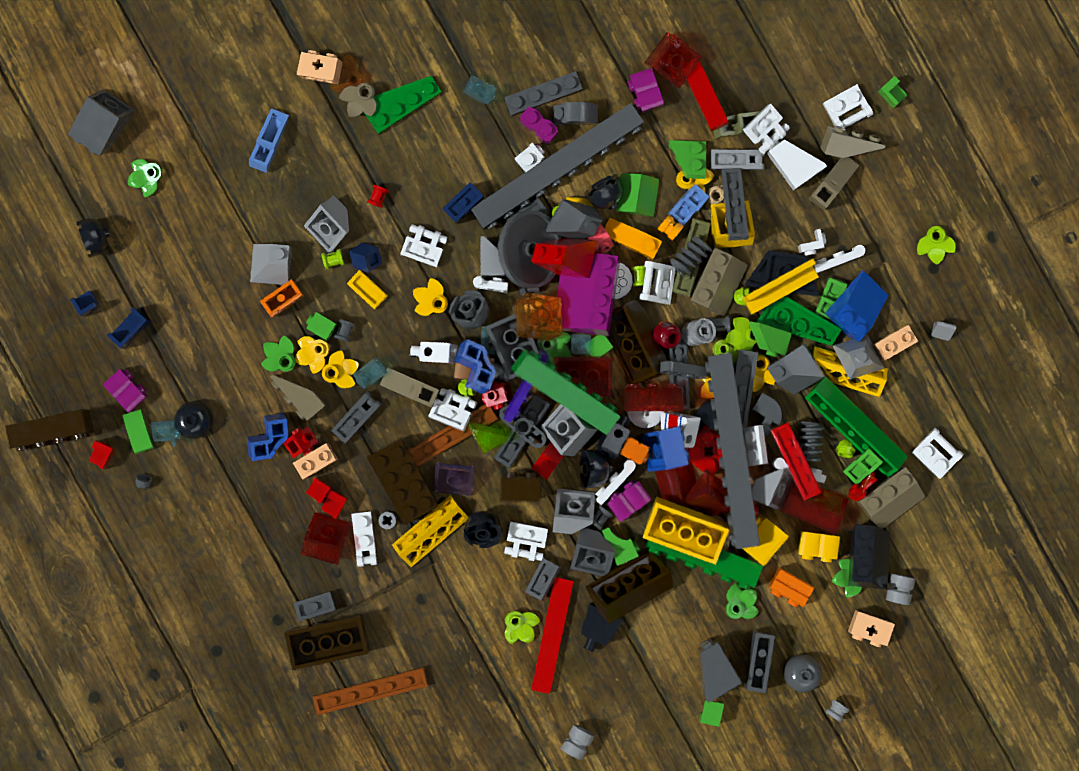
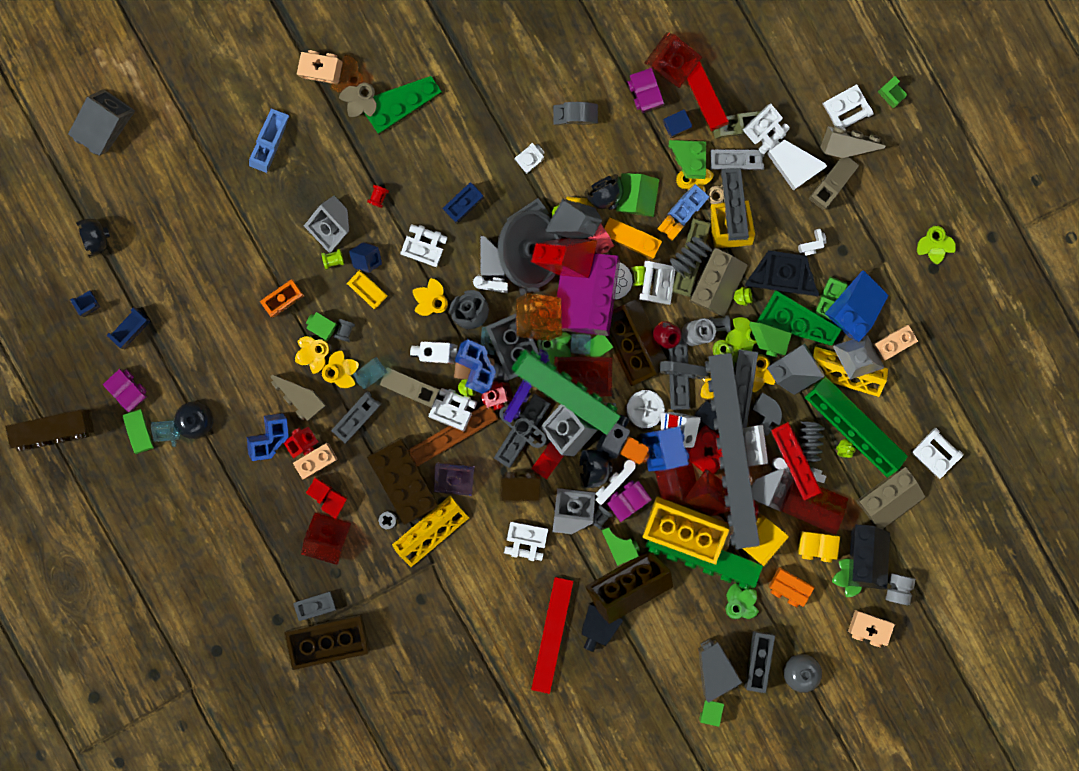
red panel [89,440,116,469] -> none
bright green plate [128,159,162,197] -> none
dark grey hinge [135,473,152,490] -> none
light grey slope [250,244,292,285] -> none
bright green plate [261,336,296,372] -> none
dark orange tile [313,667,429,715] -> none
white plate [352,511,377,567] -> none
clear light blue bracket [463,76,497,104] -> none
black cylinder [464,510,502,548] -> none
clear neon green slope [468,422,509,454] -> none
dark grey brick [471,103,644,230] -> none
dark grey plate [504,71,582,116] -> none
lime plate [504,611,540,644] -> none
magenta brick [520,107,558,145] -> none
dark grey plate [525,558,561,601] -> none
light grey wheel [561,724,595,760] -> none
dark grey slope [570,528,615,576] -> none
clear red slope [623,384,683,411] -> none
yellow fence [742,259,819,315] -> none
white plate [813,245,865,273] -> none
light grey wheel [825,699,849,722] -> none
bright green slope [843,448,883,484] -> none
red plate [848,472,877,501] -> none
light grey slope [931,321,956,341] -> none
none -> dark blue panel [663,109,692,139]

